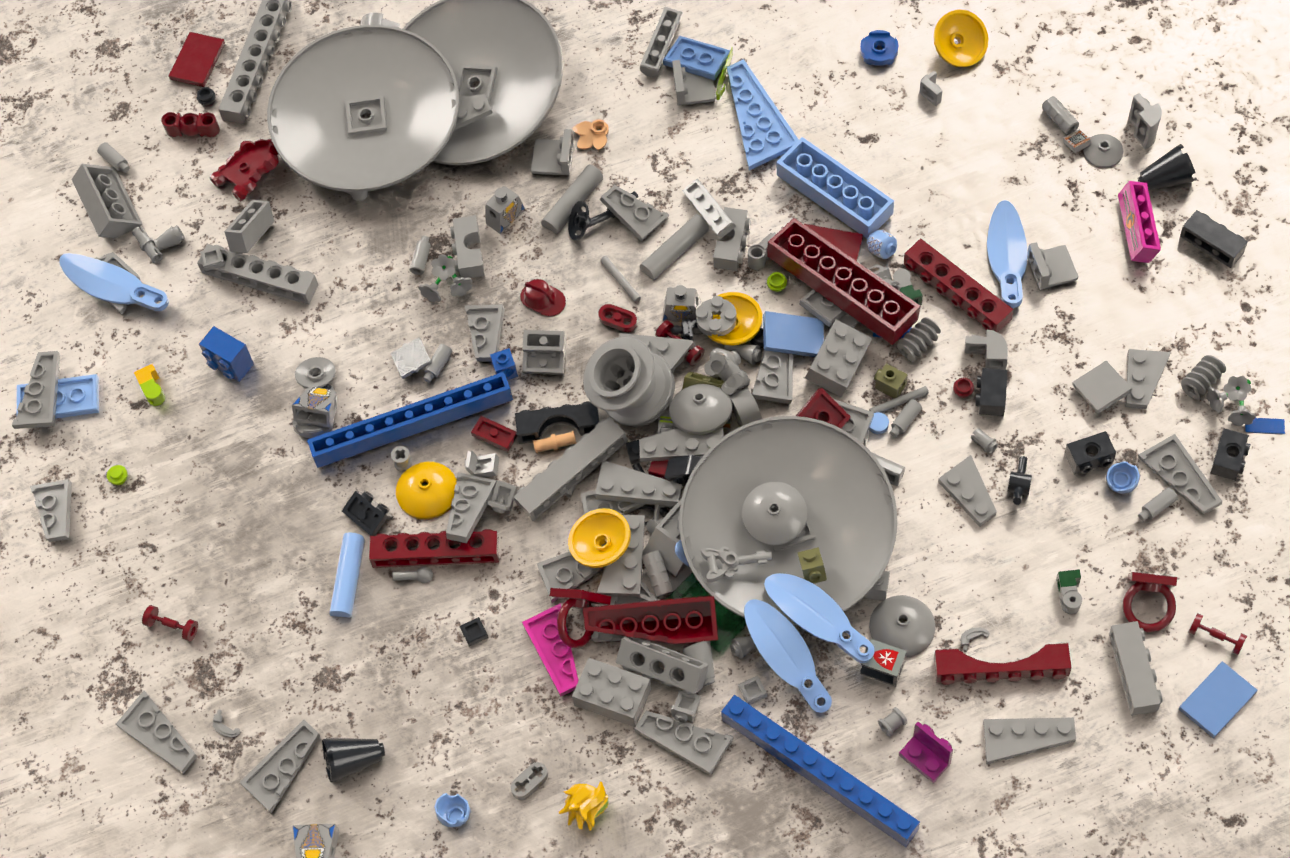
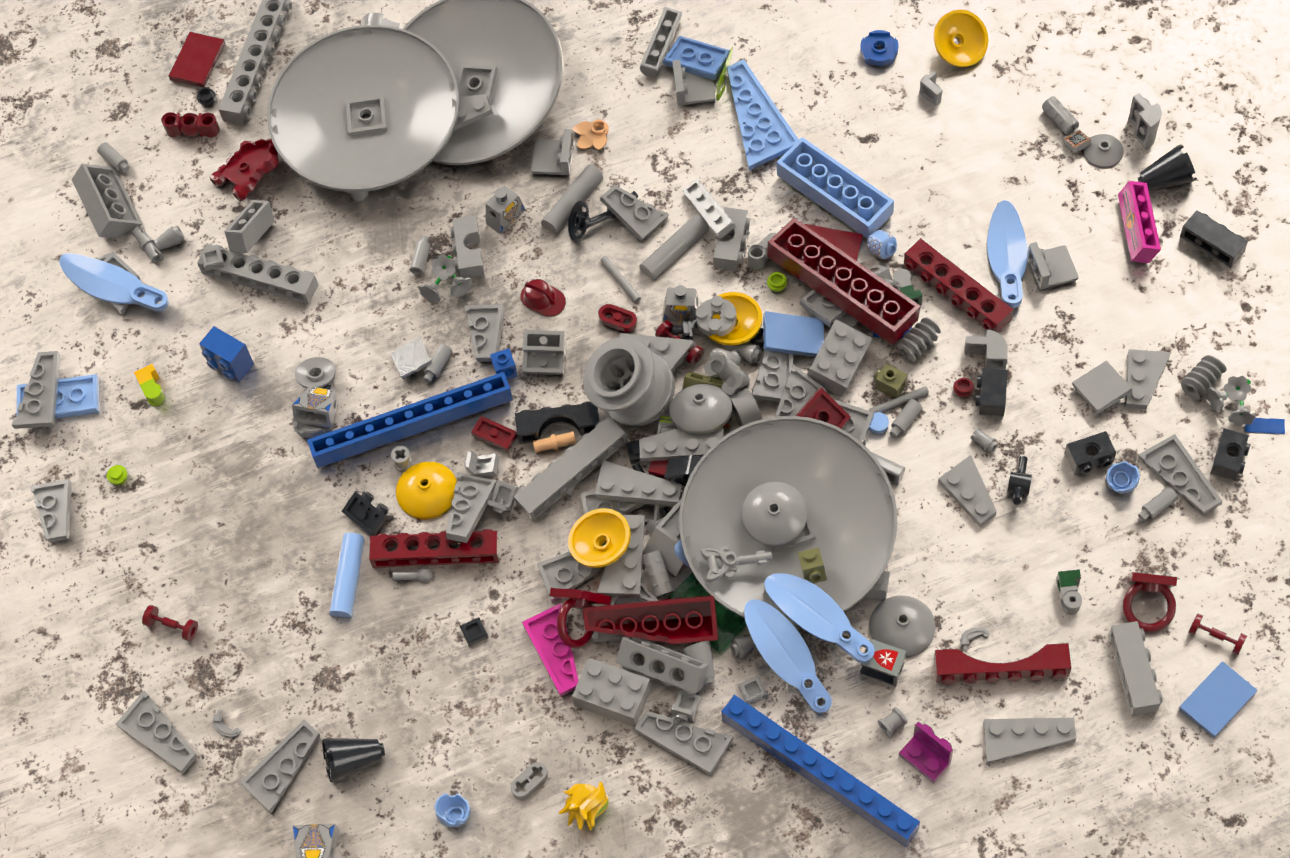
none -> light grey wing [774,365,826,417]

